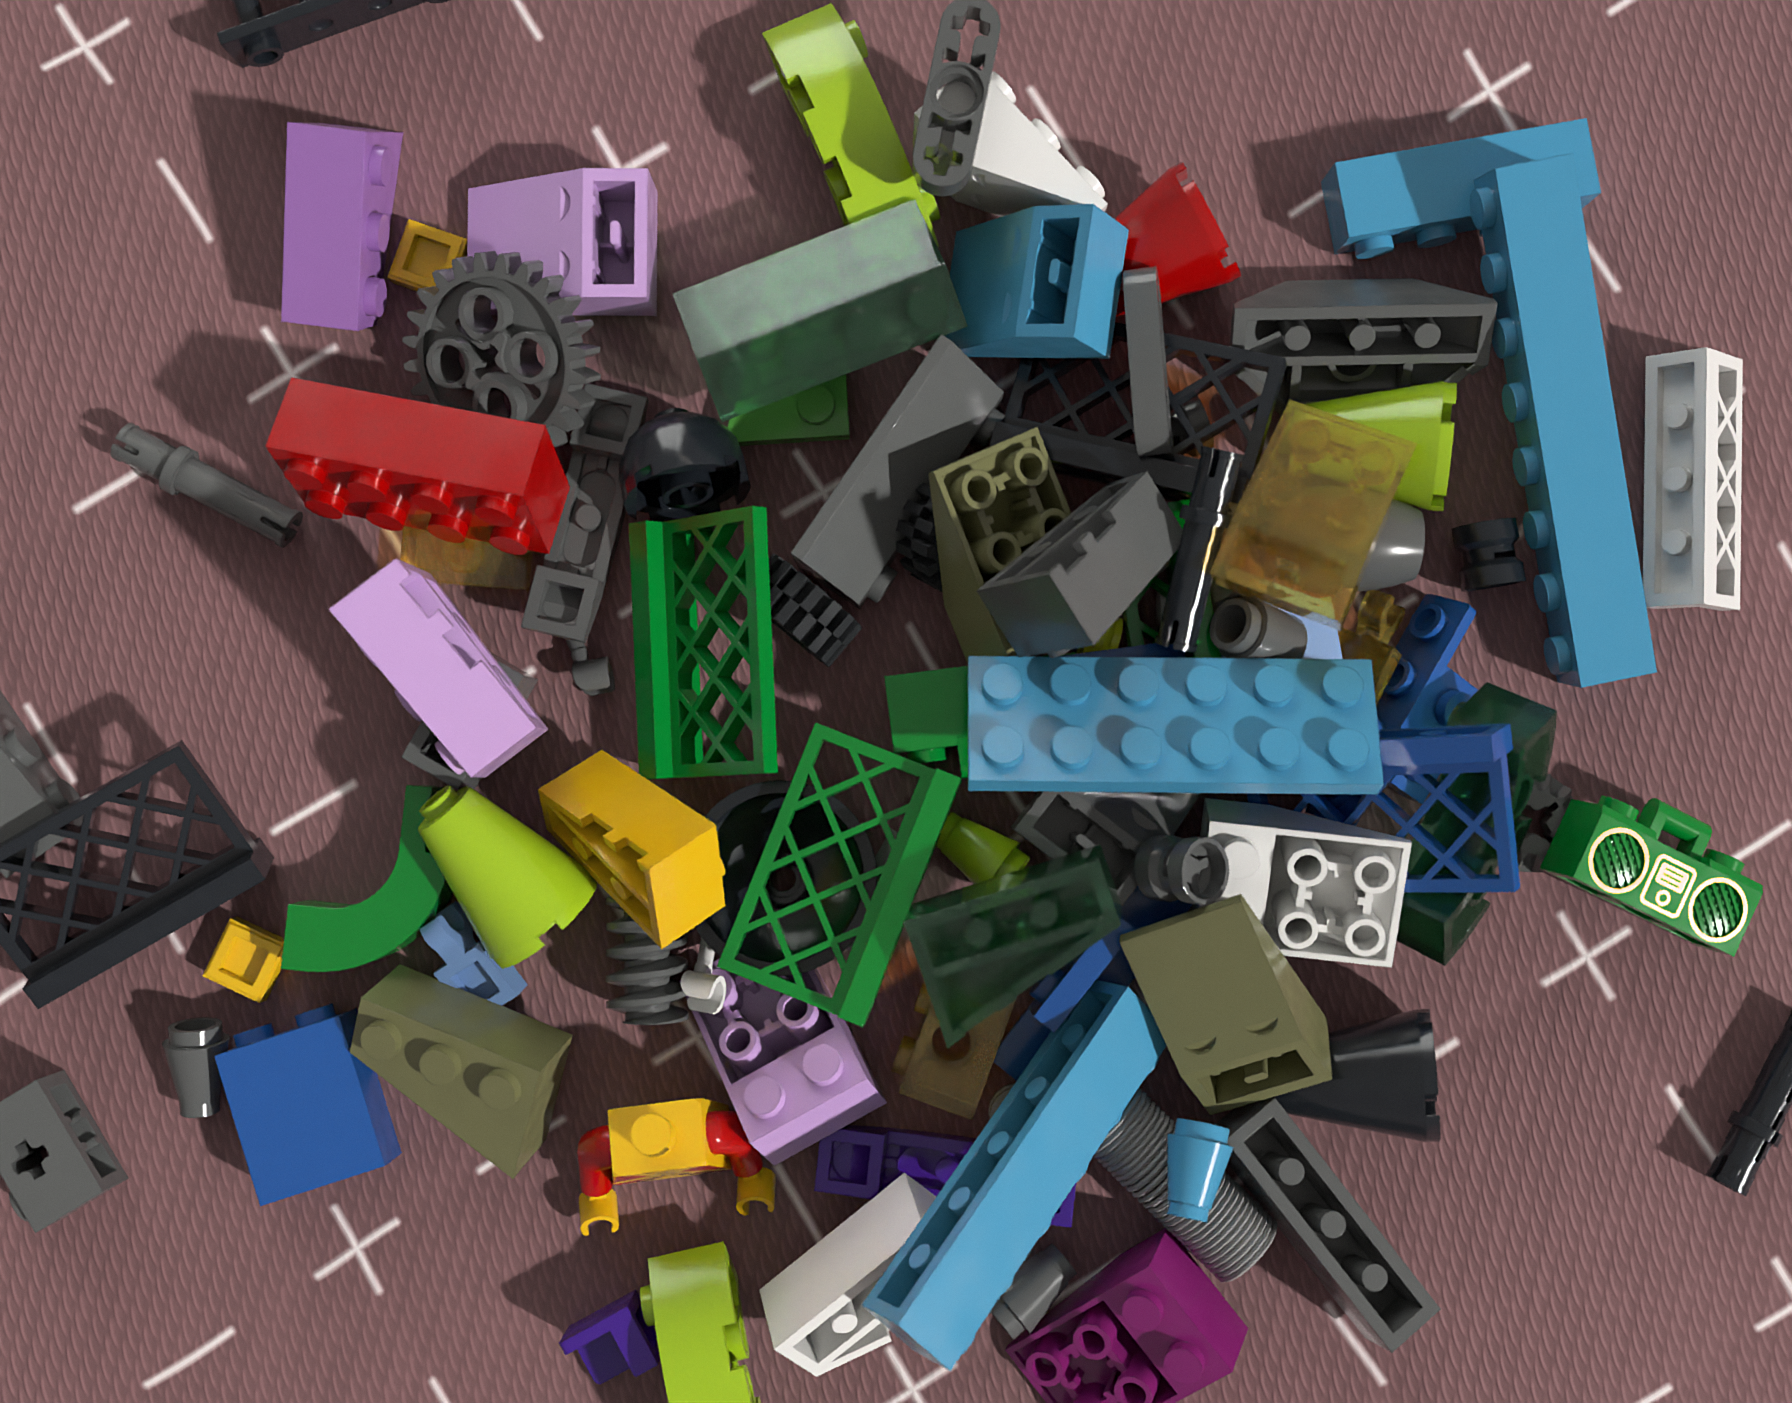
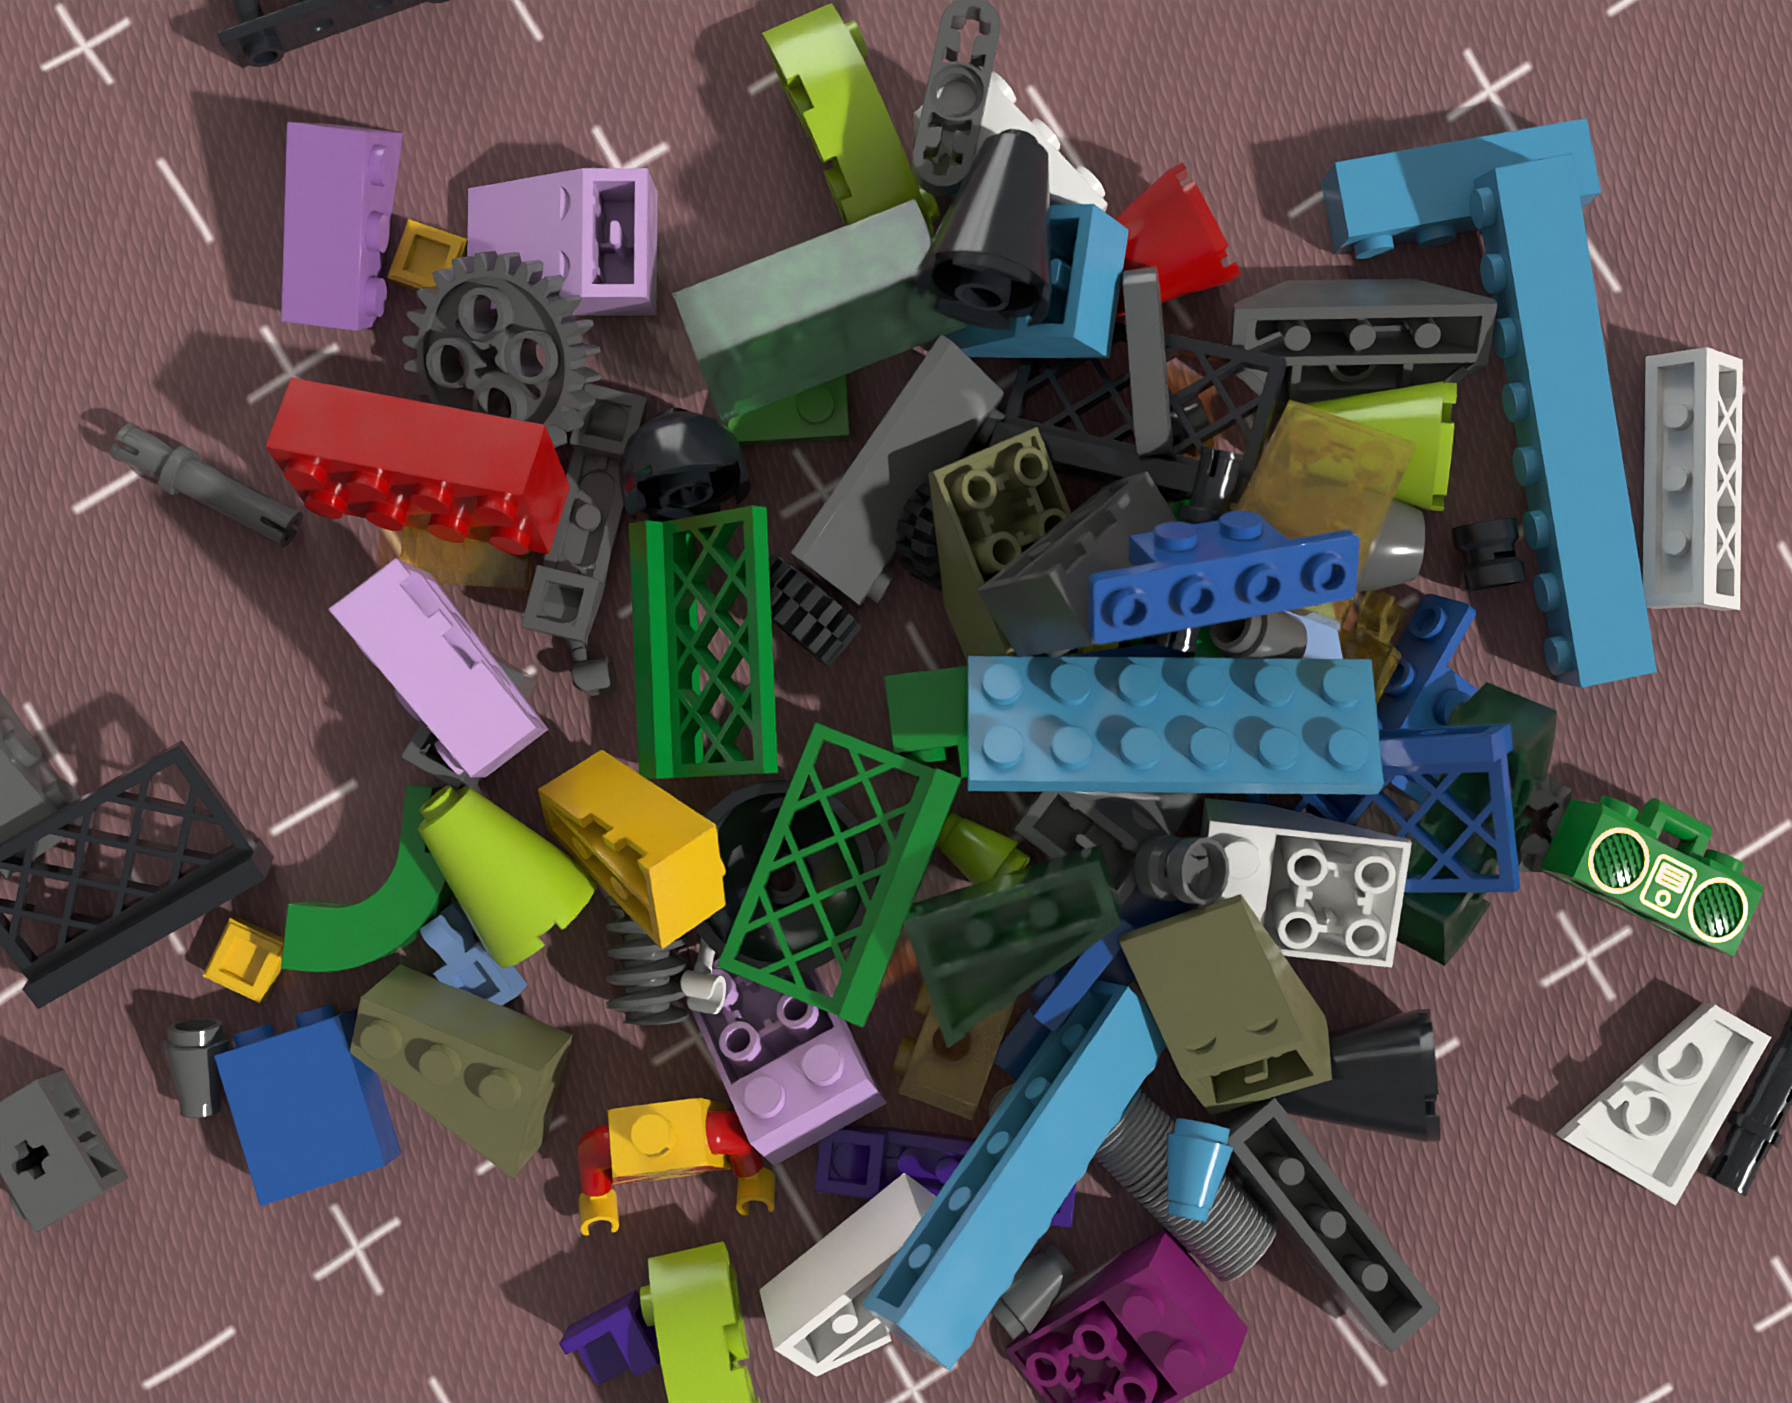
none -> black cone [915,129,1052,330]
none -> blue bracket [1089,511,1360,644]
none -> white wing [1555,1002,1771,1205]

